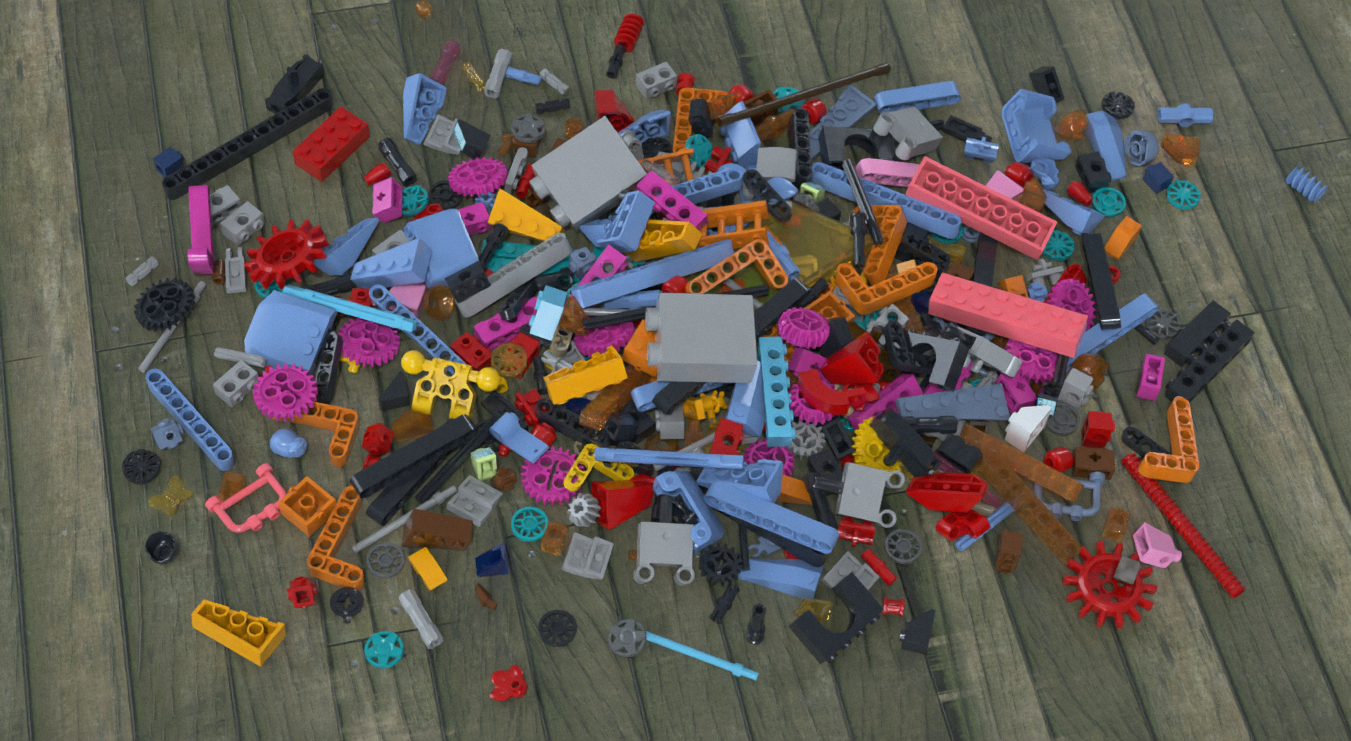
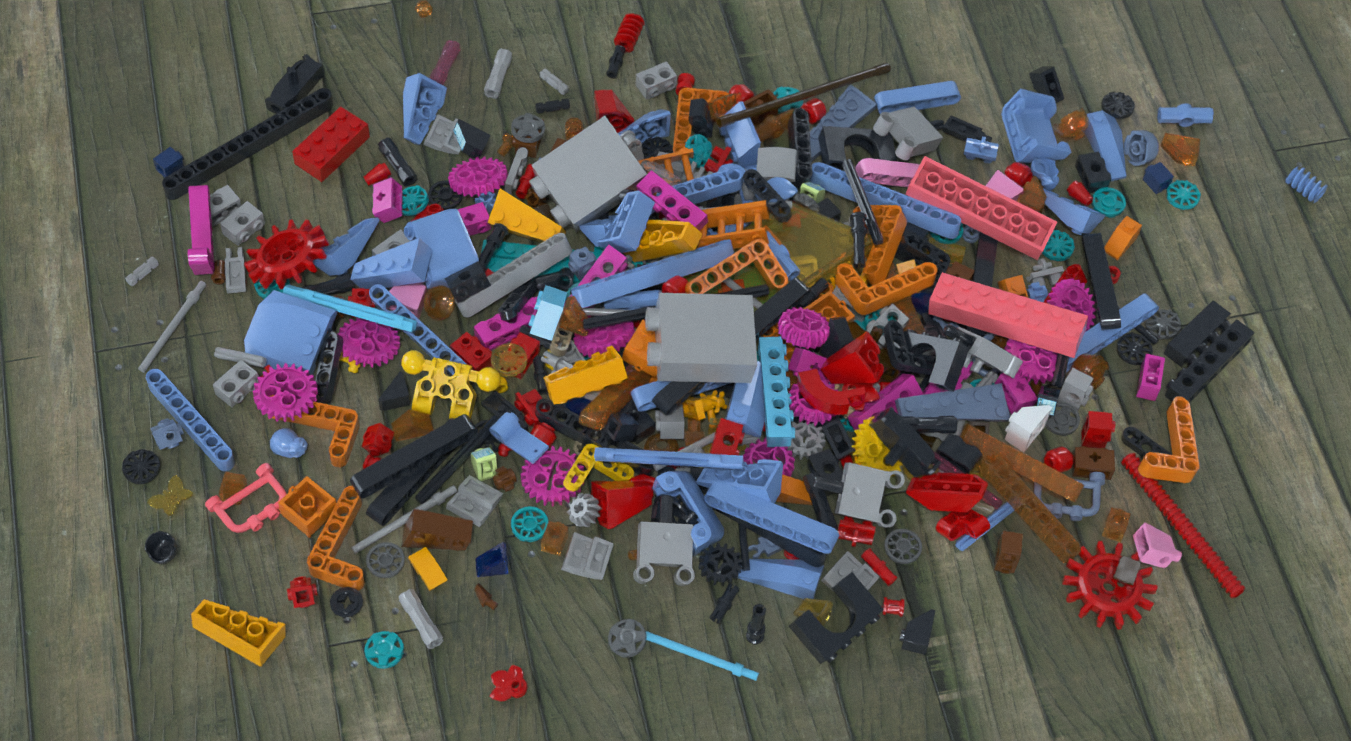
black gear [134,278,196,332] -> none
clear yellow axle [462,61,485,91] -> none
medium blue axle [506,67,542,85] -> none
black wheel [538,610,577,647] -> none
none -> black wheel [1117,332,1153,365]

